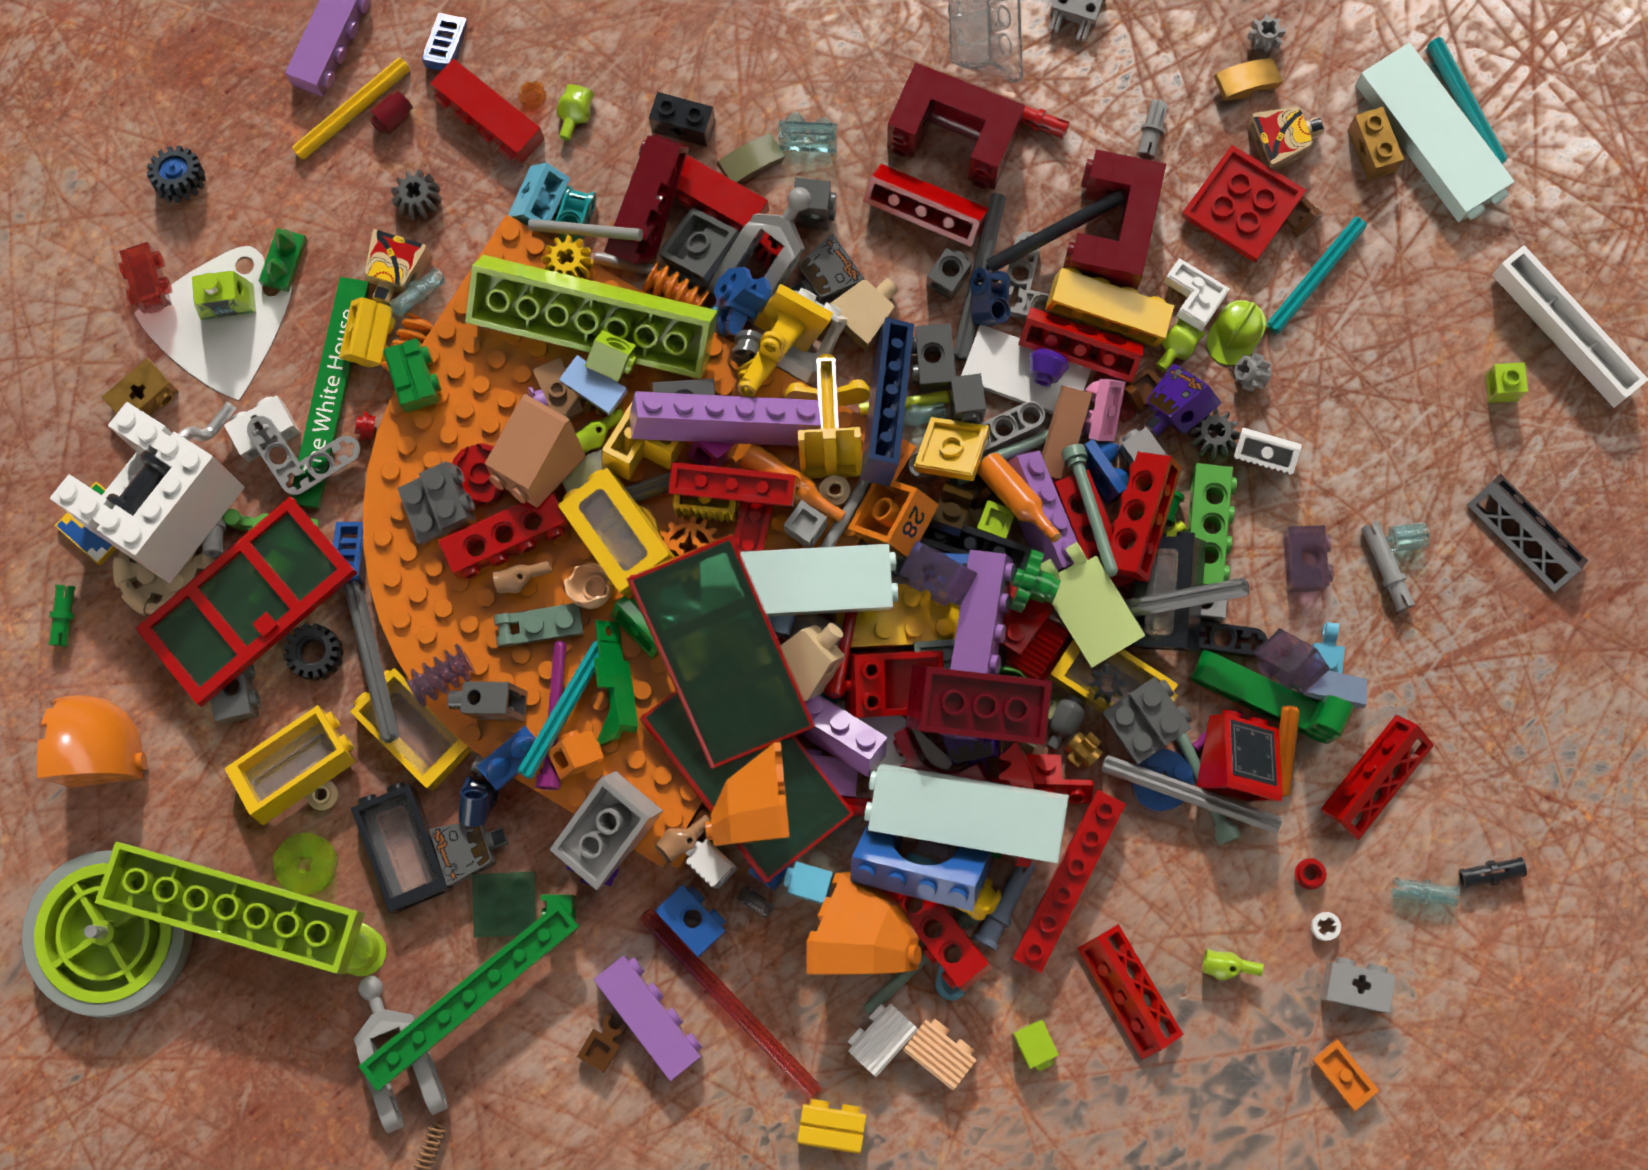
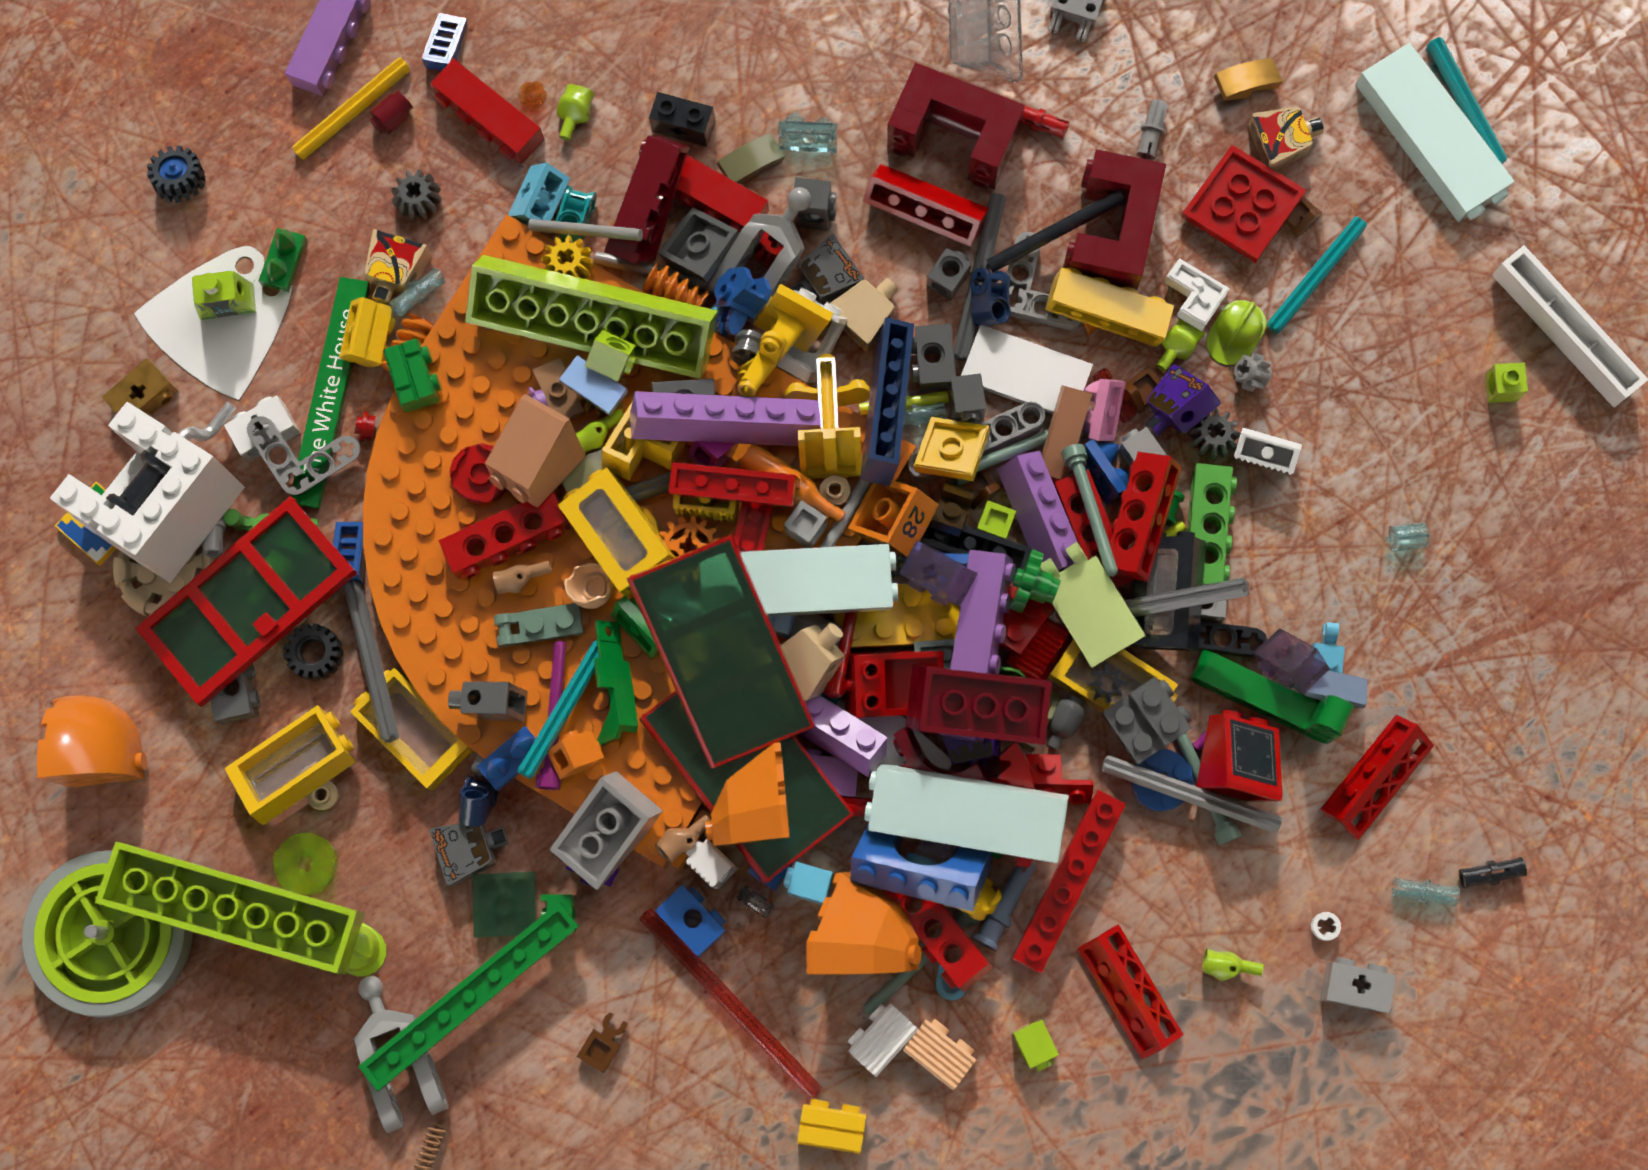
green pin [48,584,76,647] -> none
clear red brick [118,242,173,314] -> none
piece [351,782,453,914] -> none
dark grey plate [397,461,476,545] -> none
piece [405,644,477,707] -> none
medium lavender brick [593,956,703,1081] -> none
orange piece [977,453,1061,543] -> none
red brick [1018,307,1144,383] -> none
dark purple cone [1029,349,1069,387] -> none
pearl gold gear [1064,732,1103,769] -> none
light grey gear [1247,14,1286,54] -> none
orange axle [1279,705,1300,796] -> none
clear purple brick [1283,525,1334,592] -> none
red plate [1294,858,1327,890] -> none
orange plate [1311,1039,1379,1111] -> none
pearl gold brick [1348,107,1404,181] -> none
light grey pin [1361,521,1416,612] -> none
black fence [1467,473,1588,592] -> none

